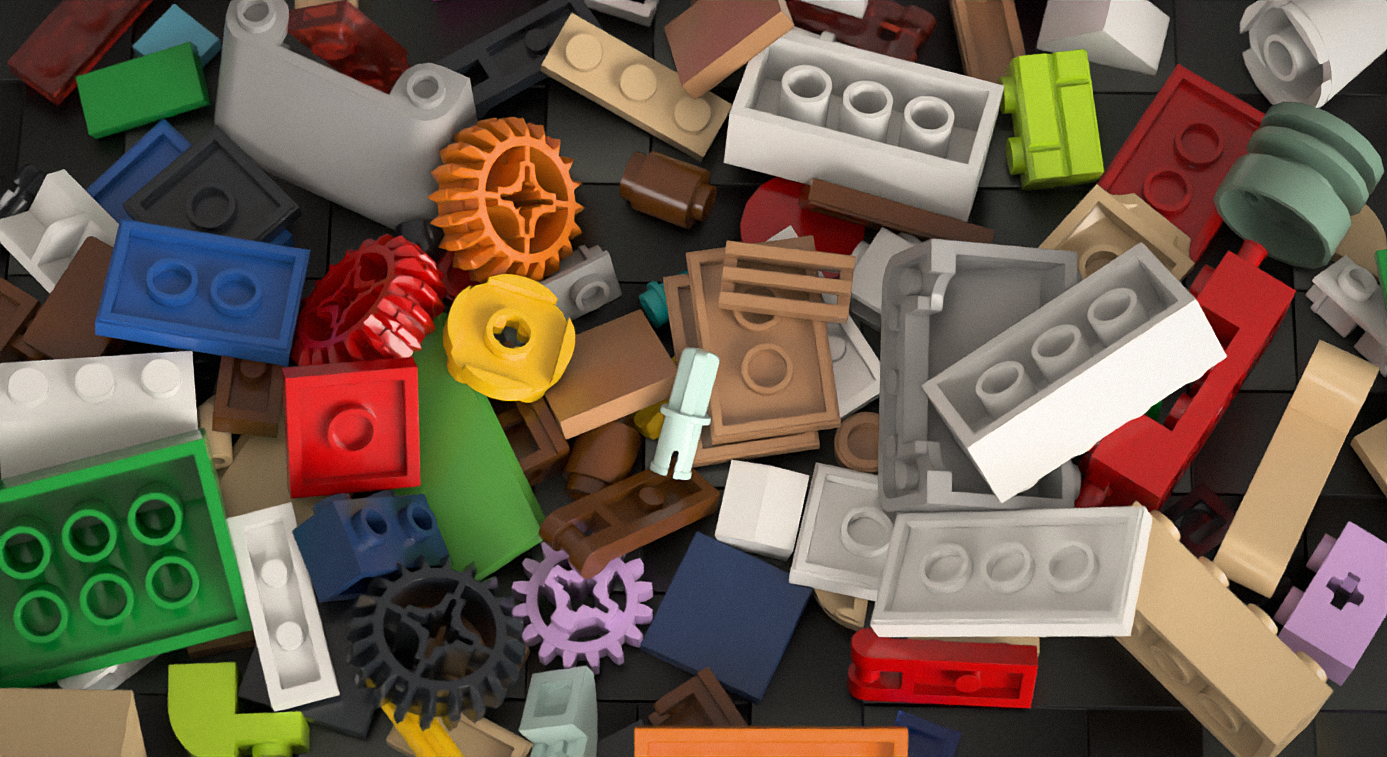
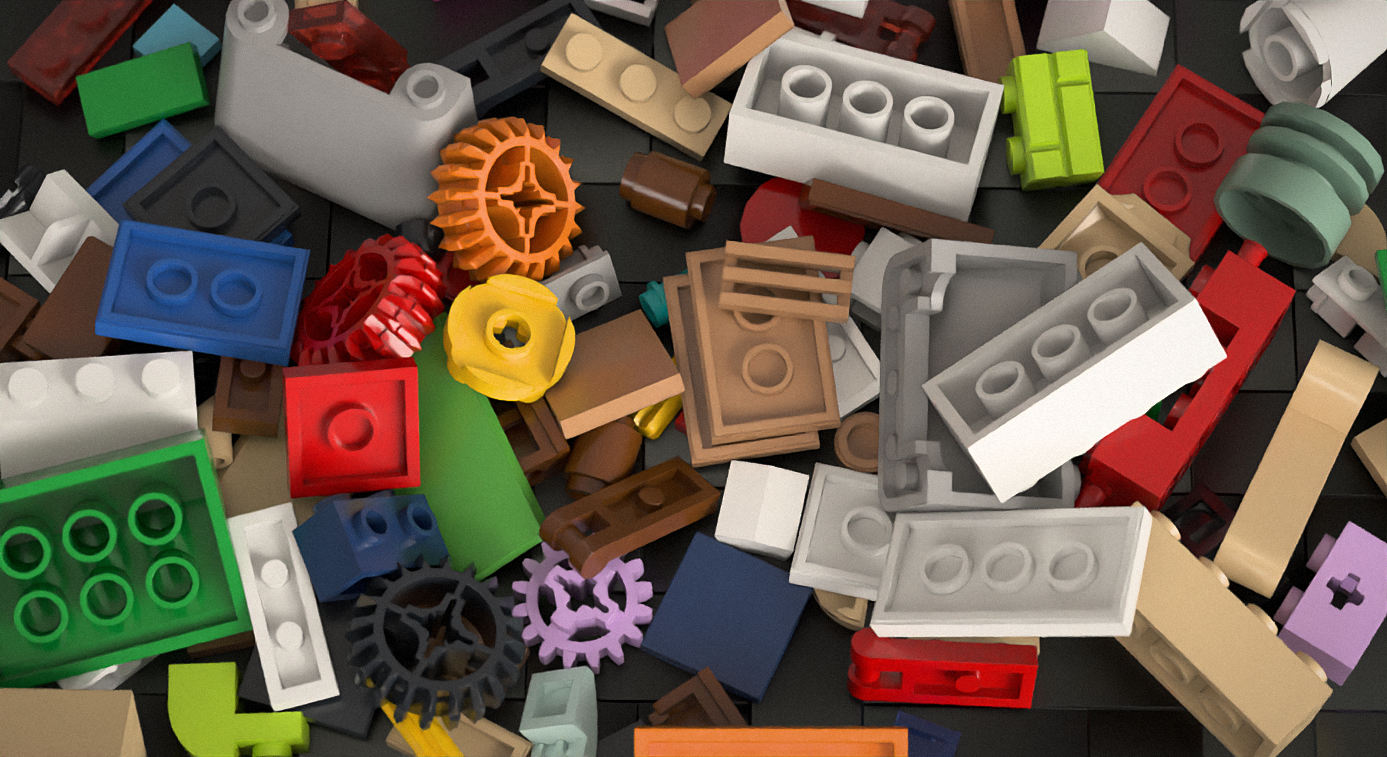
light aqua axle [650,347,720,480] -> none

